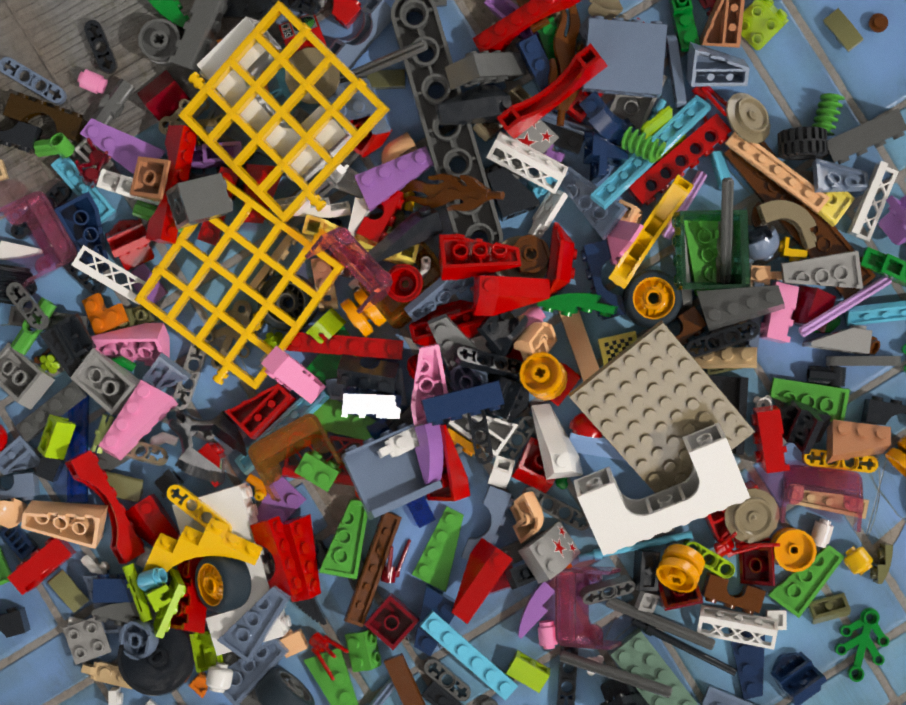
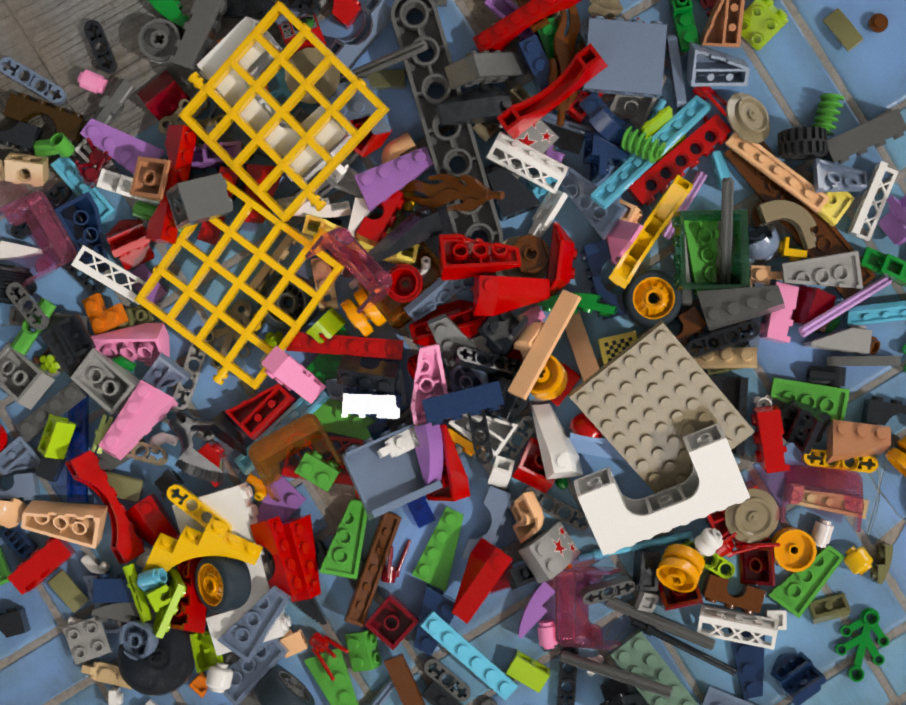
none -> tan brick [4,152,49,187]
none -> light nougat tile [508,290,581,400]
none -> white piece [694,528,723,556]

